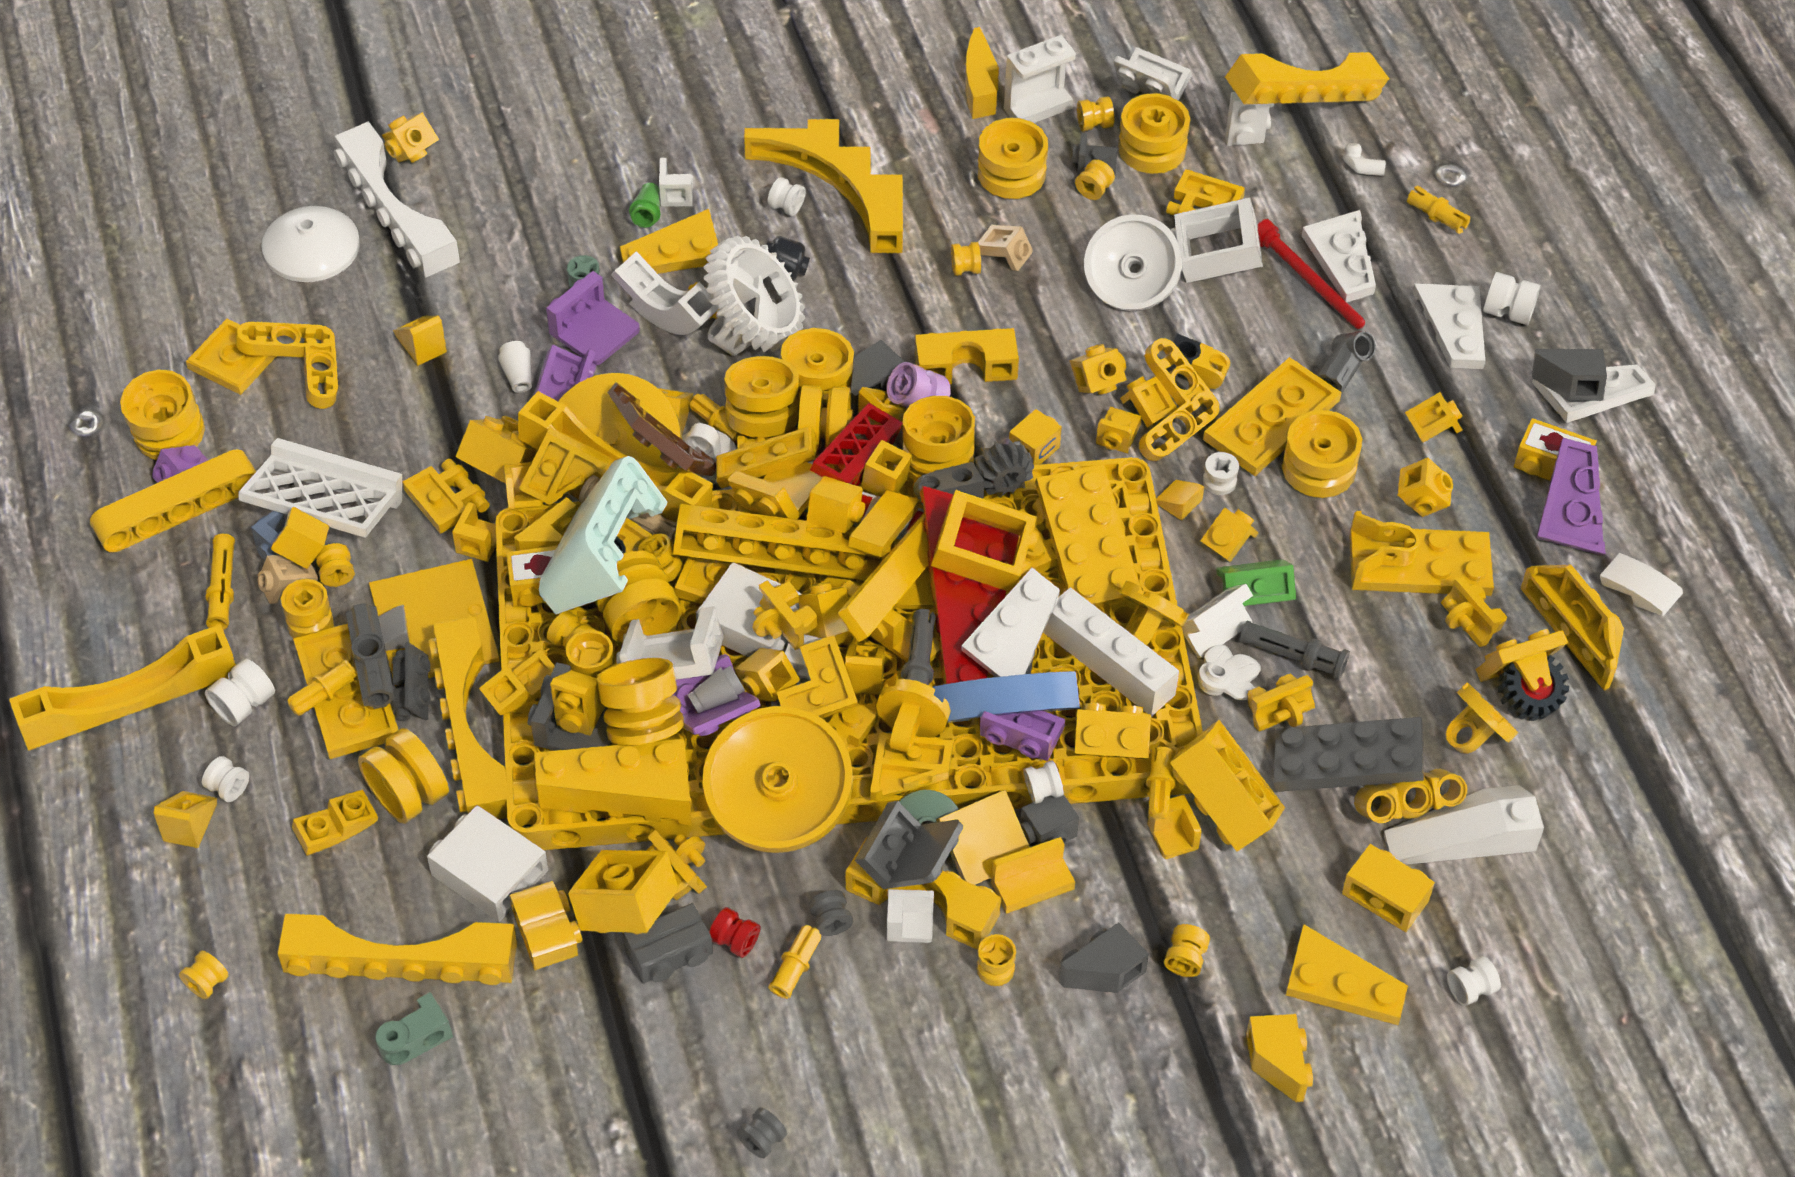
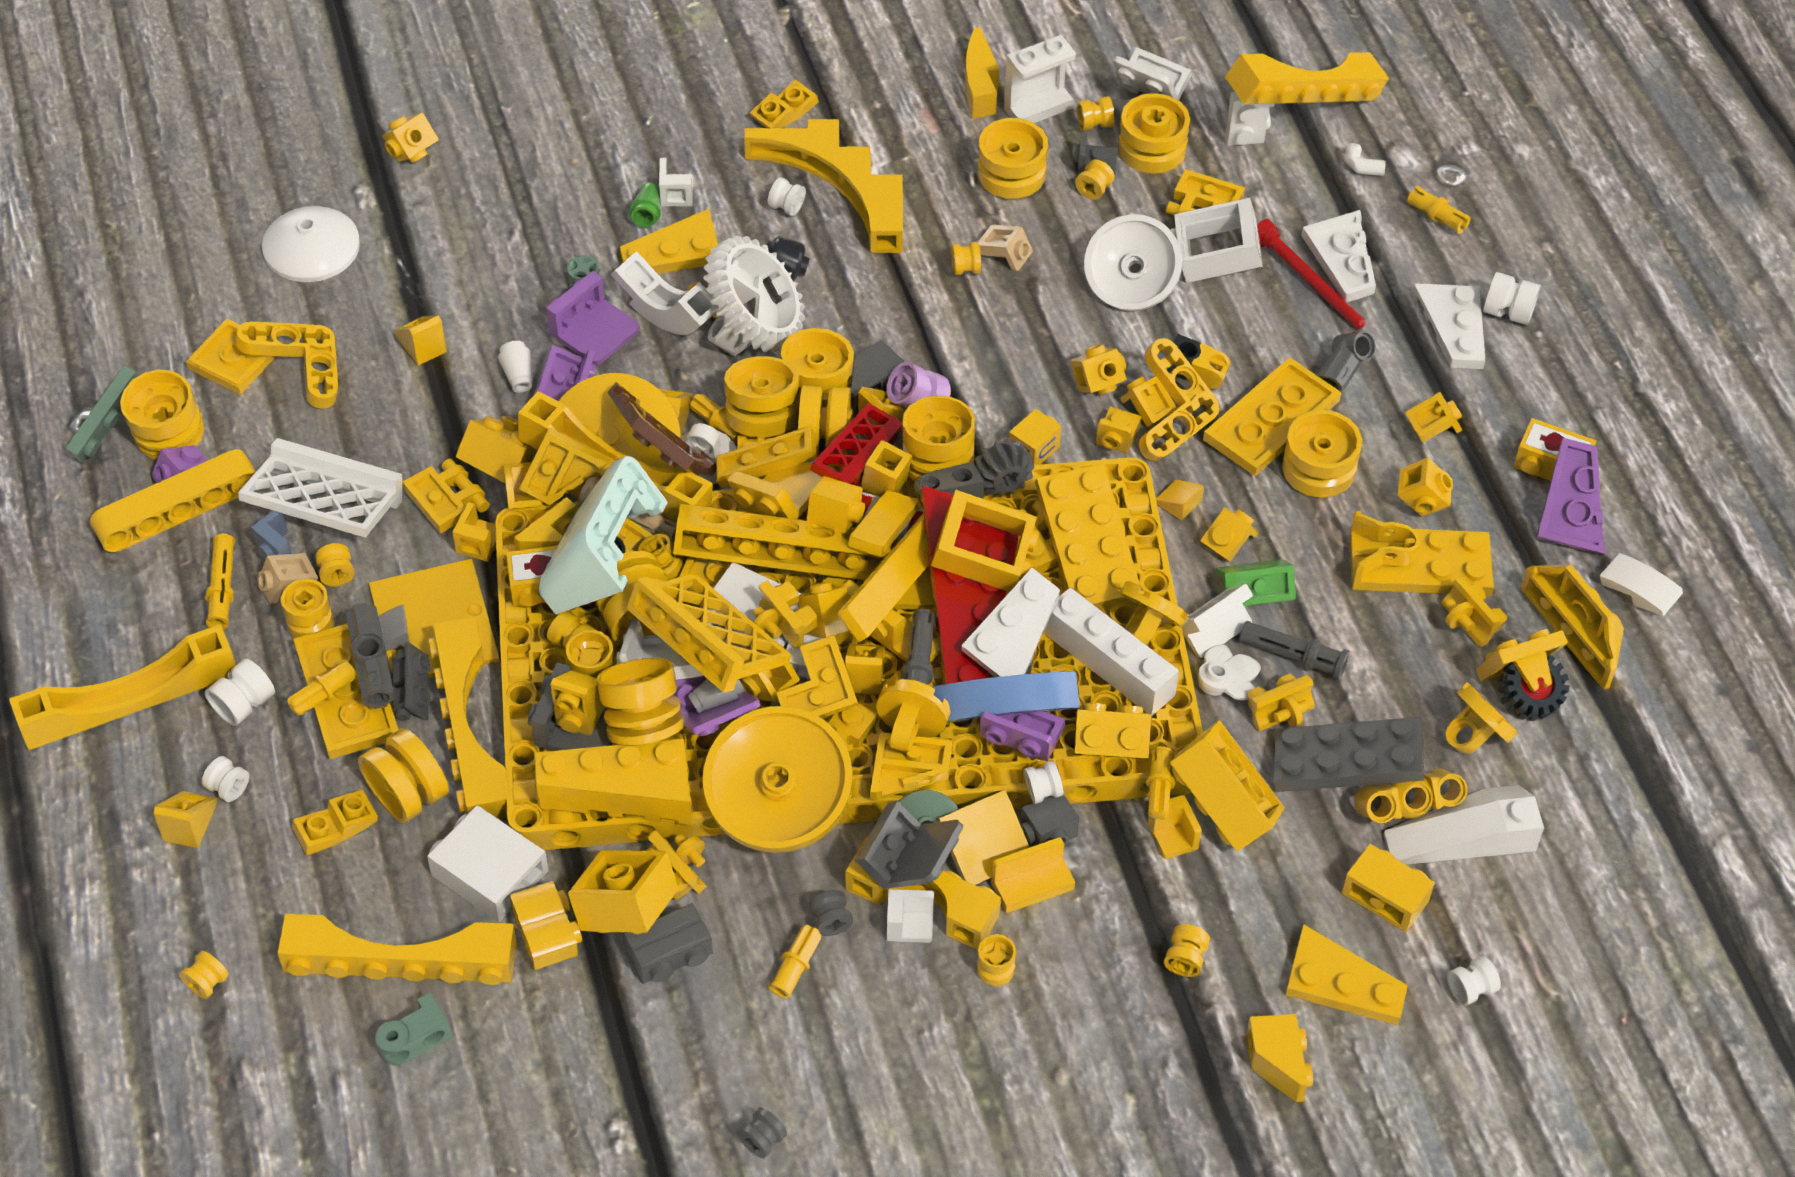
yellow panel [271,507,329,569] -> none
white arch [334,122,460,278] -> none
yellow slope [479,649,555,716] -> none
red wheel [709,907,761,958] -> none
yellow arch [915,328,1019,384] -> none
dark grey slope [1058,922,1149,993] -> none
white wheel [1203,452,1239,495] -> none
dark grey slope [1532,349,1607,401] -> none
white wing [1532,364,1656,423] -> none
none -> sand green wing [66,365,138,464]
none -> yellow fence [626,573,792,693]
none -> yellow slope [750,79,819,128]

